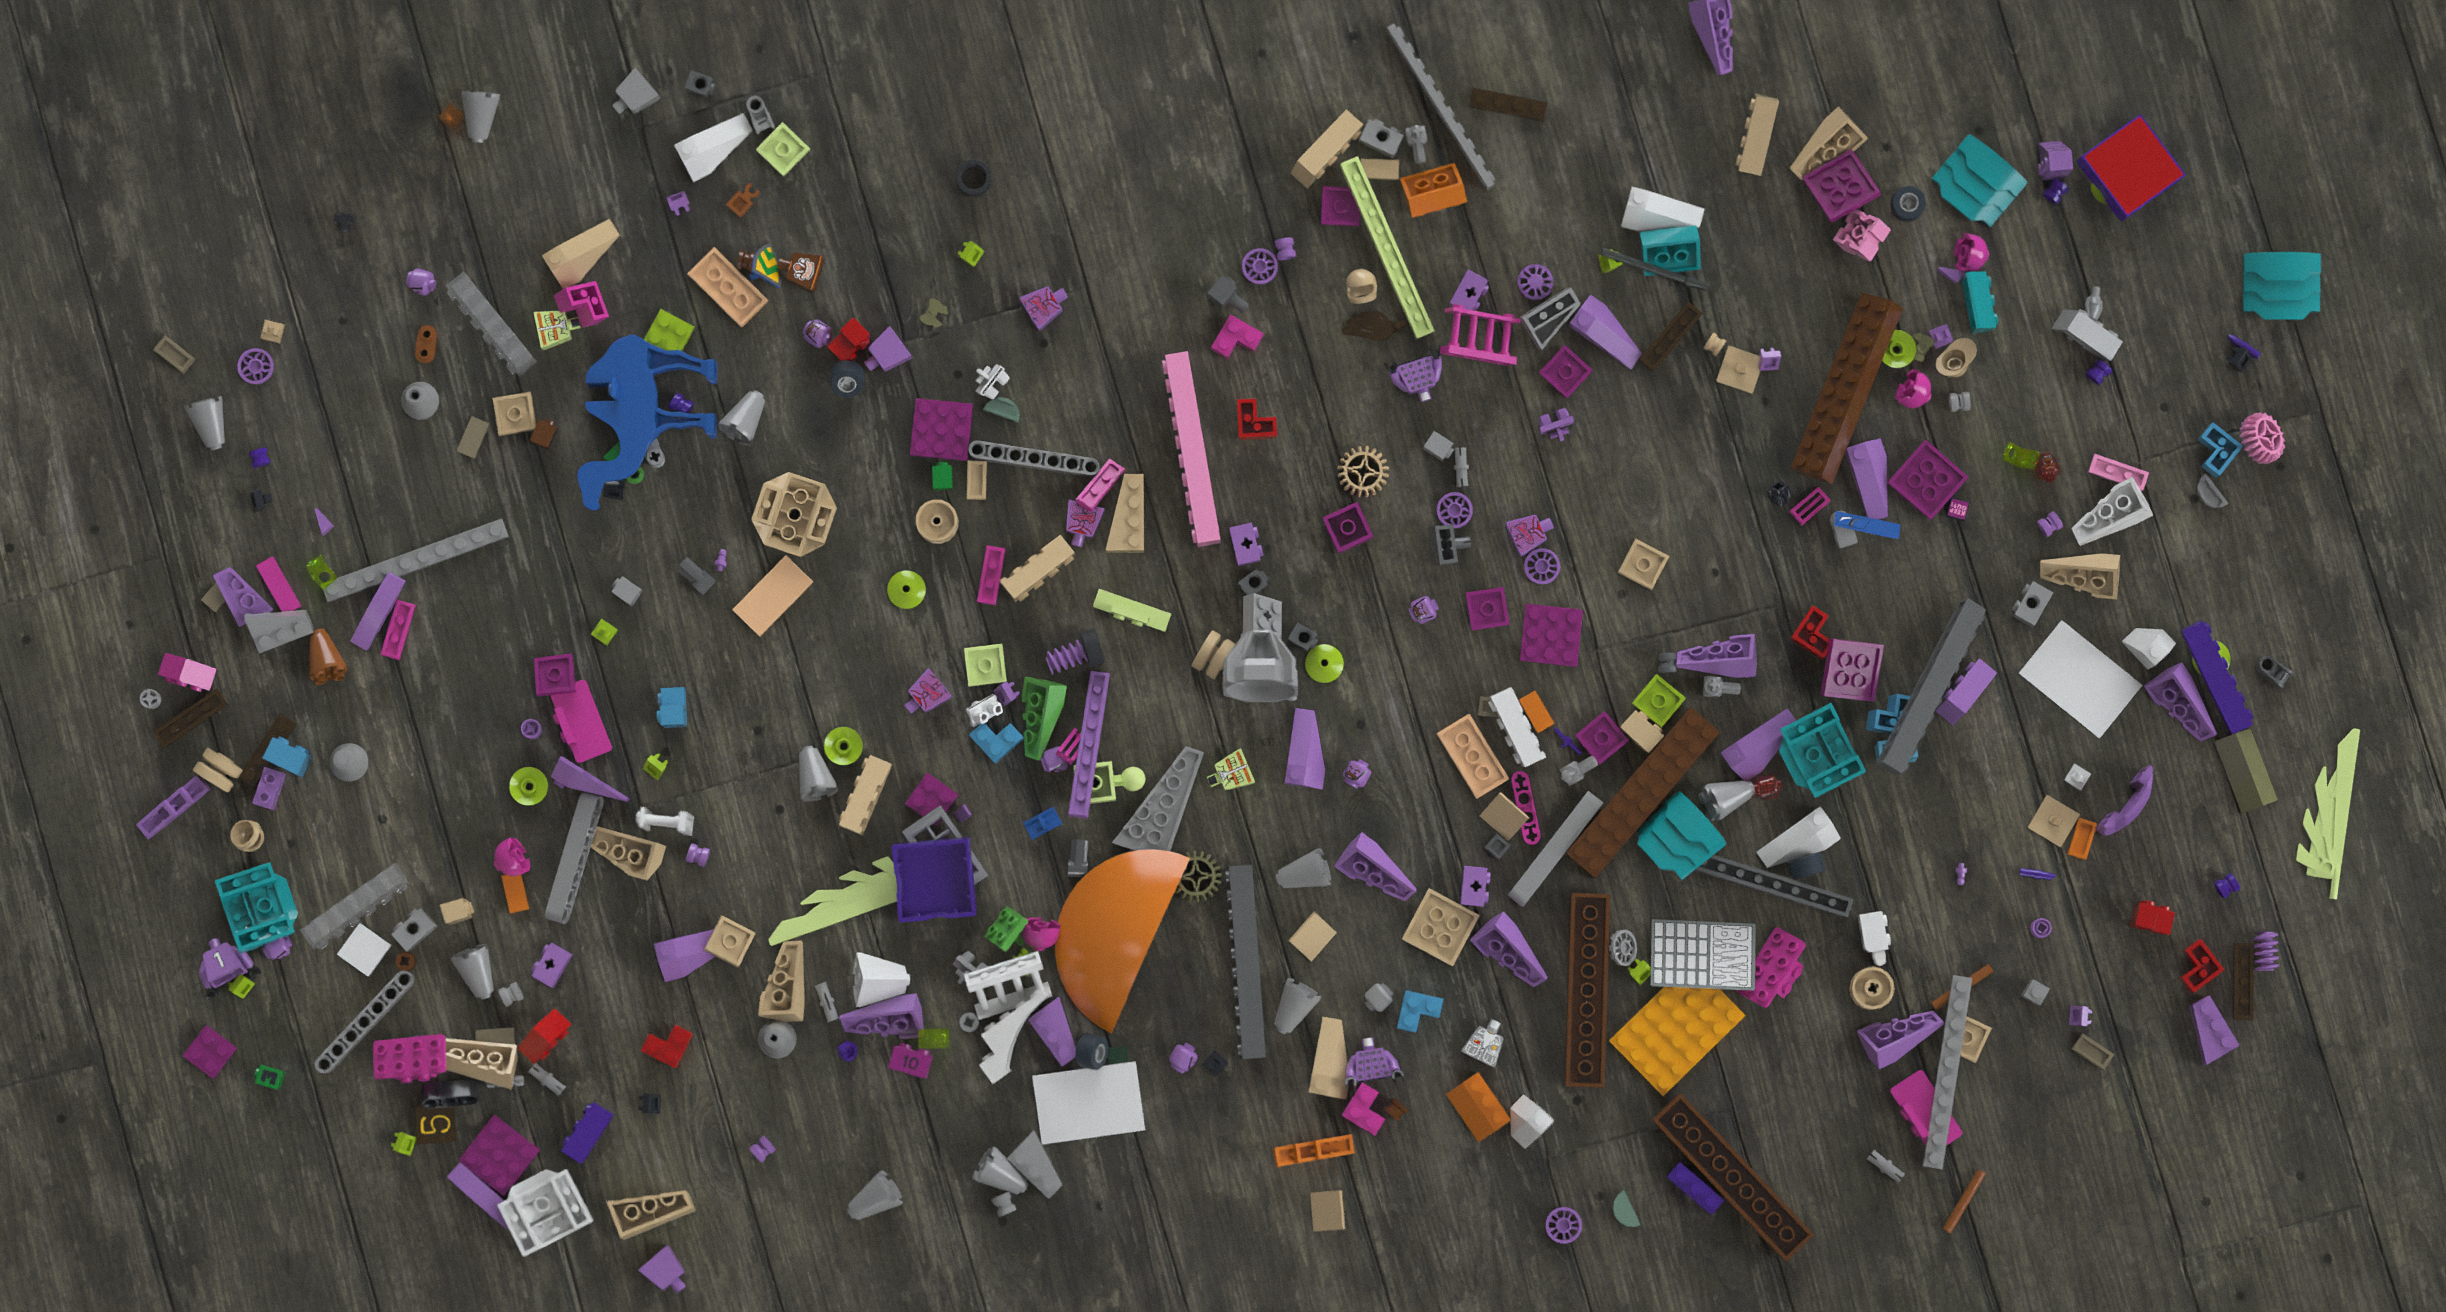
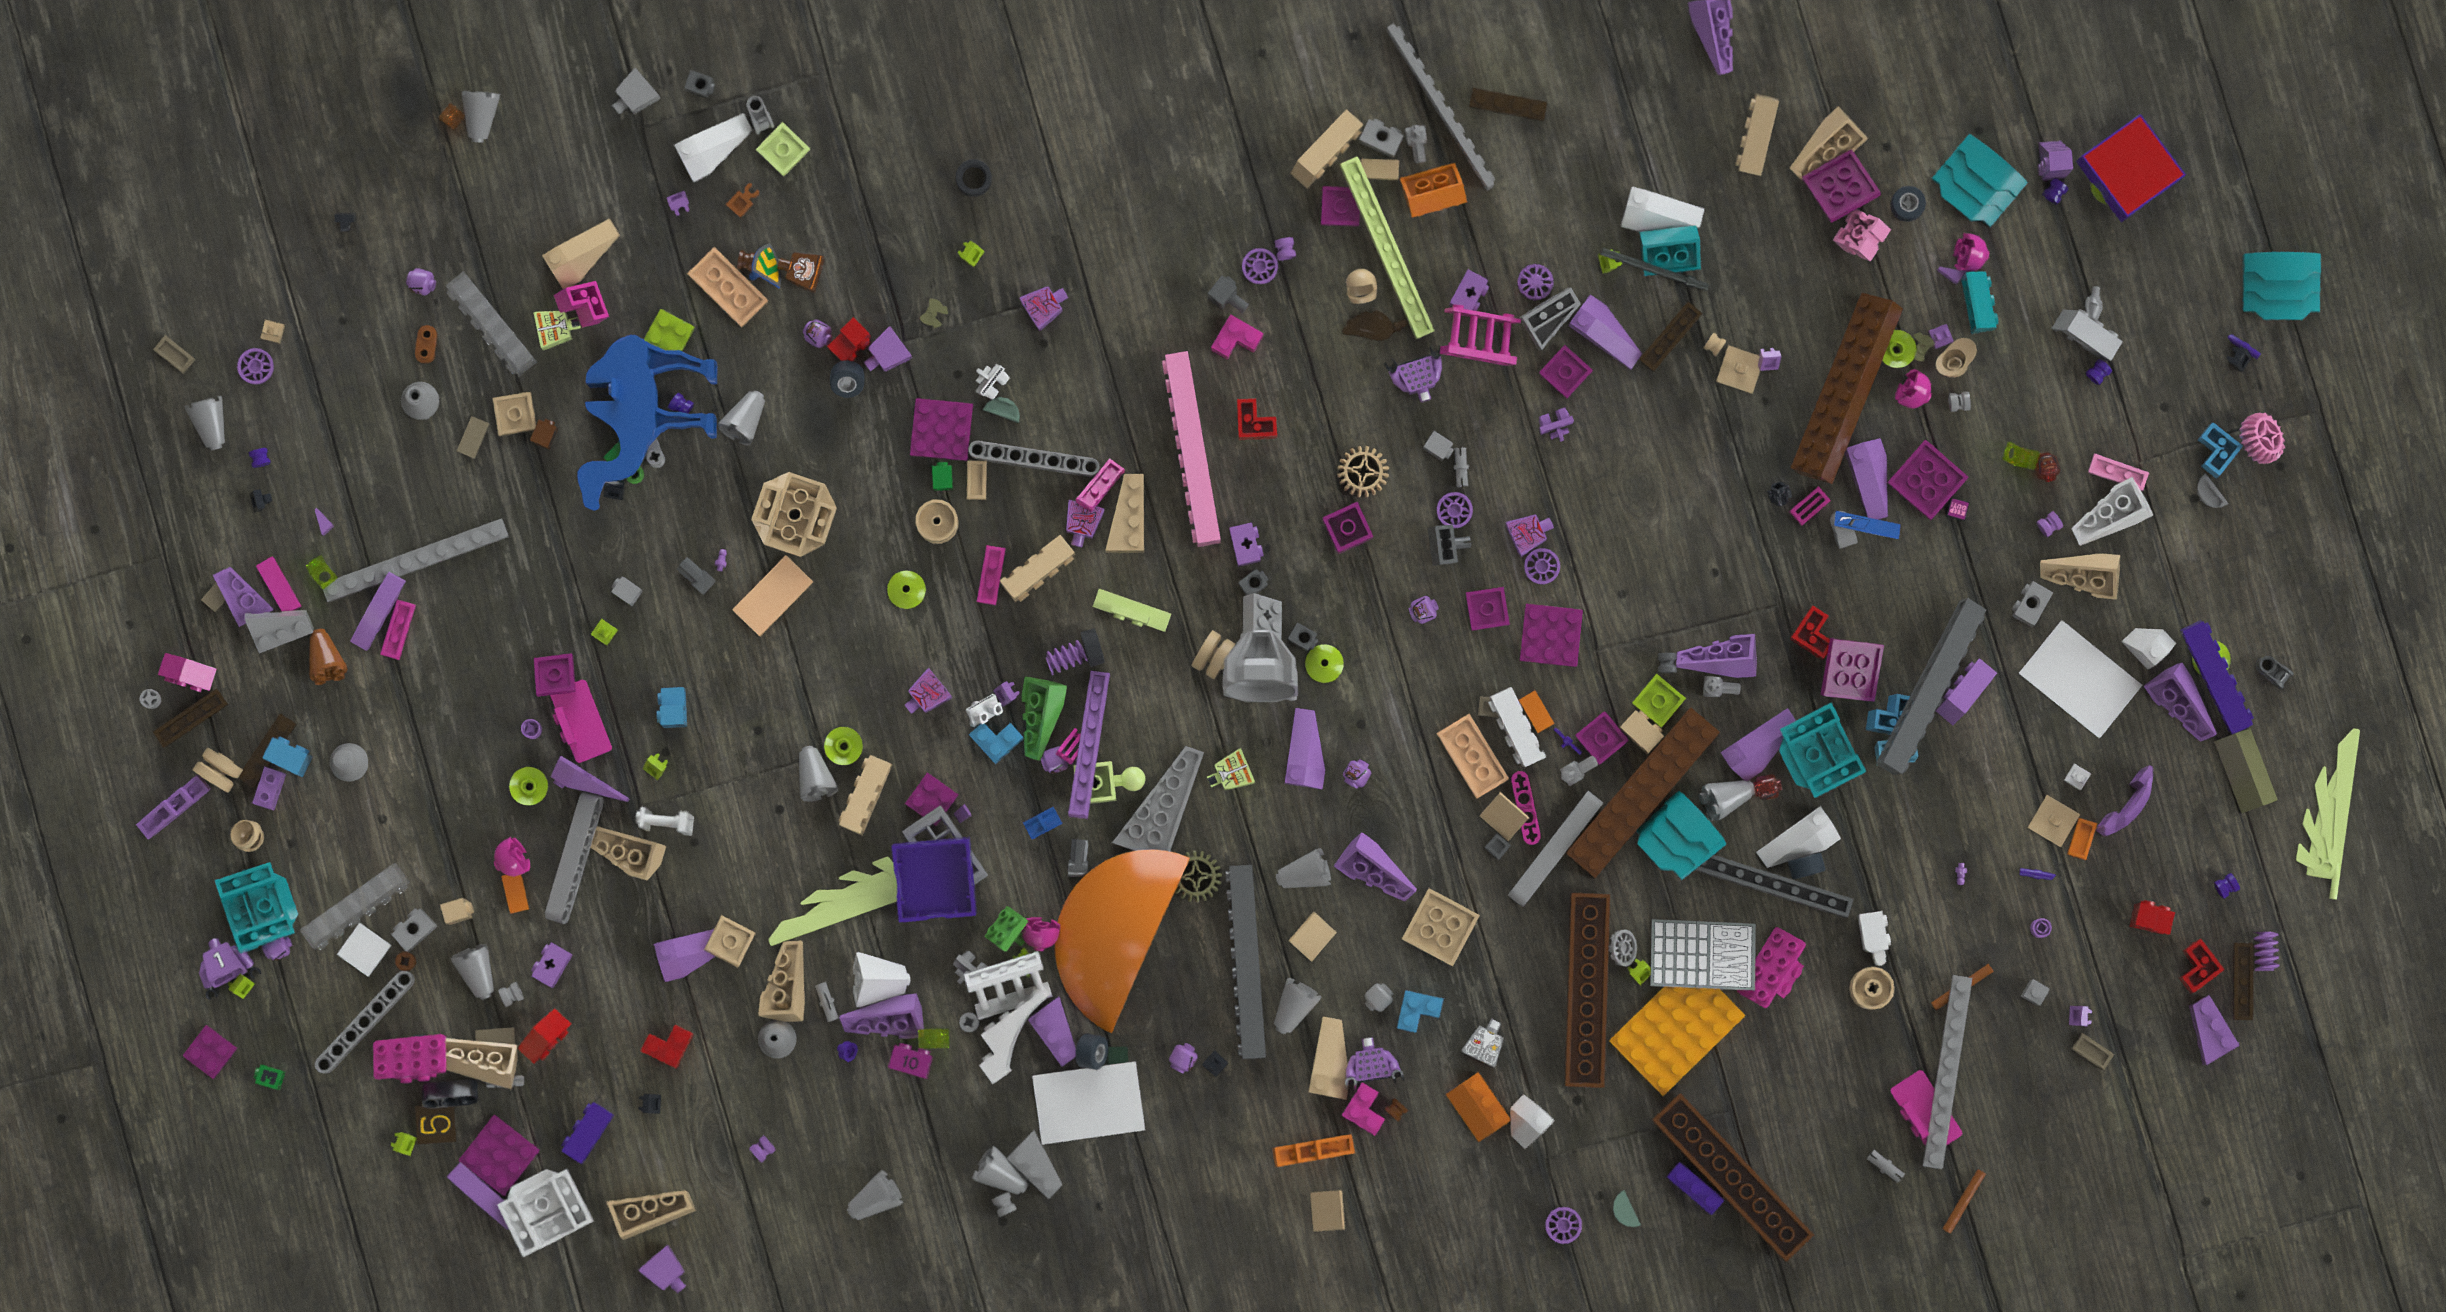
light grey pin [528,1063,566,1096] -> none
medium lavender wheel [686,843,710,867] -> none
yellowish green plate [964,644,1007,687] -> none
medium lavender brick [1460,866,1491,907] -> none
medium lavender wedge [1470,911,1548,987] -> none
tan tile [1618,539,1669,591] -> none
medium lavender wedge [1857,1011,1943,1069] -> none
tan tile [1940,1016,1992,1063] -> none

